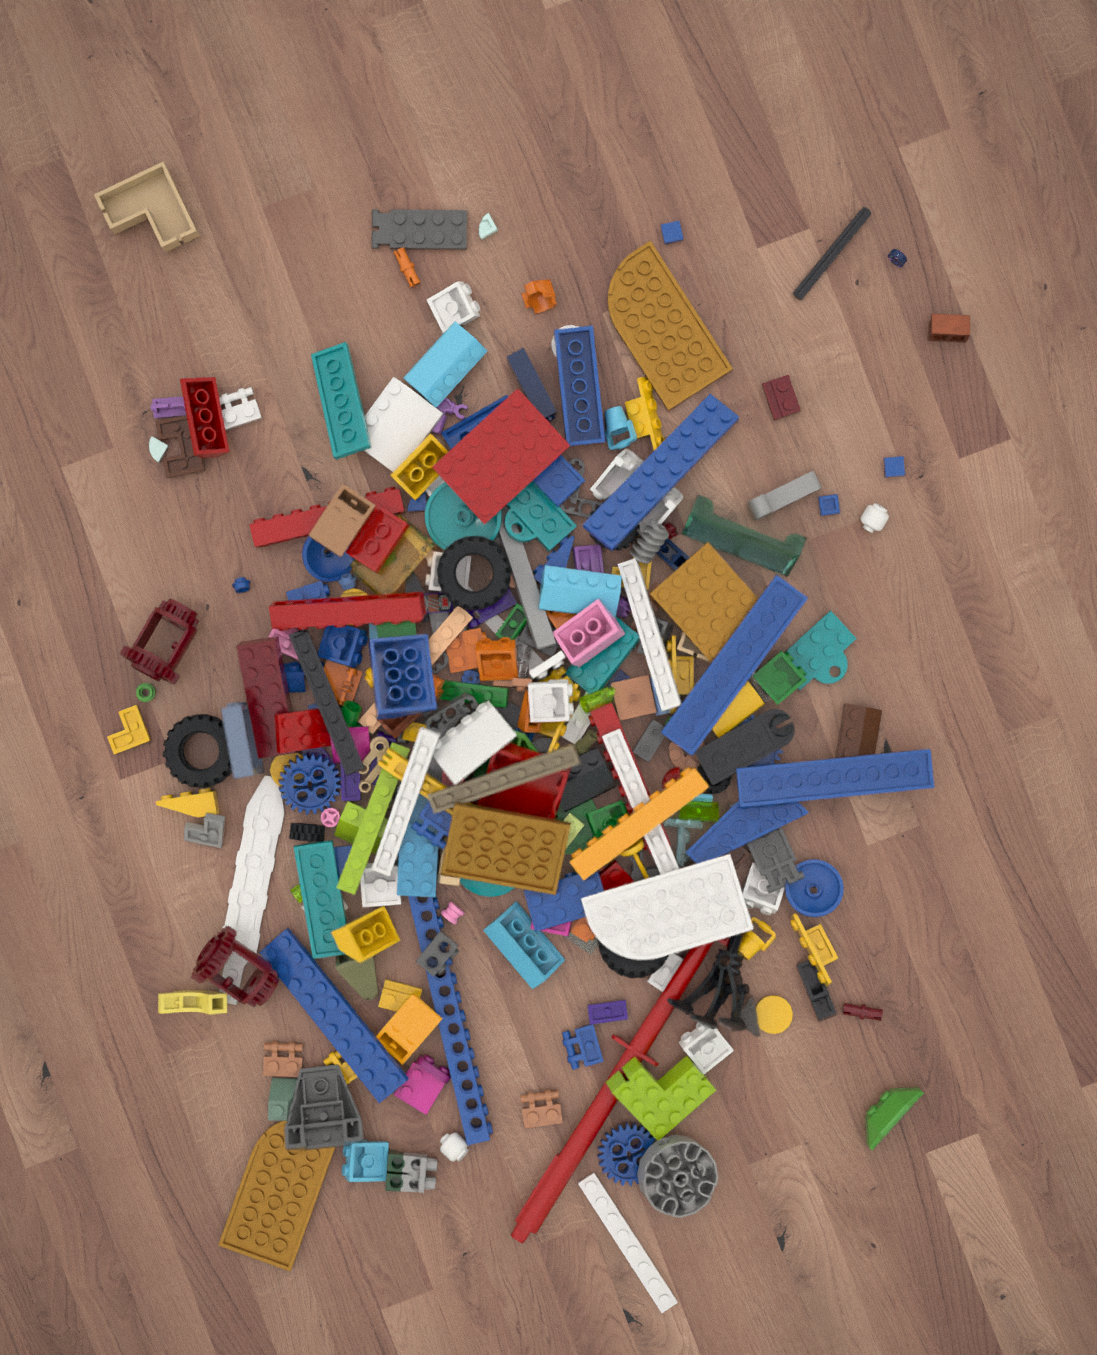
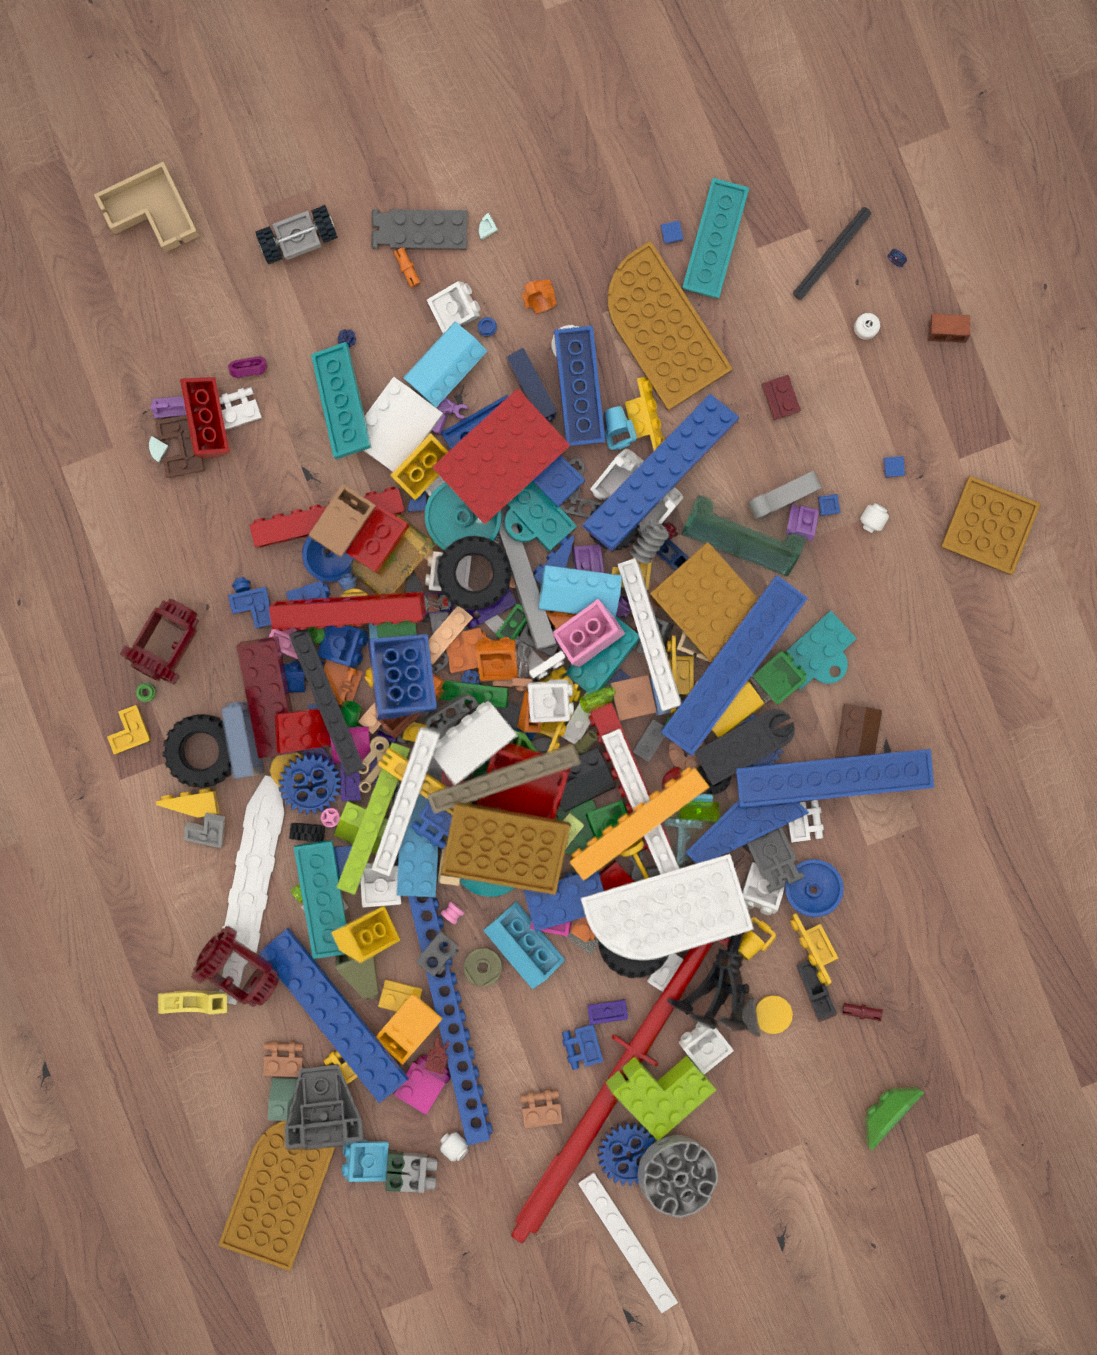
none -> magenta plate [228,357,267,378]
none -> blue plate [228,587,271,629]
none -> plate [255,205,338,265]
none -> bright green plate [308,626,325,644]
none -> clear blue plate [337,329,356,348]
none -> clear red plate [424,1037,450,1075]
none -> olive plate [464,947,502,986]
none -> blue plate [478,317,497,337]
none -> teal plate [682,178,749,299]
none -> medium lavender plate [786,503,819,541]
none -> white plate [788,800,824,843]
none -> white head [854,313,880,340]
none -> pearl gold plate [940,476,1041,575]

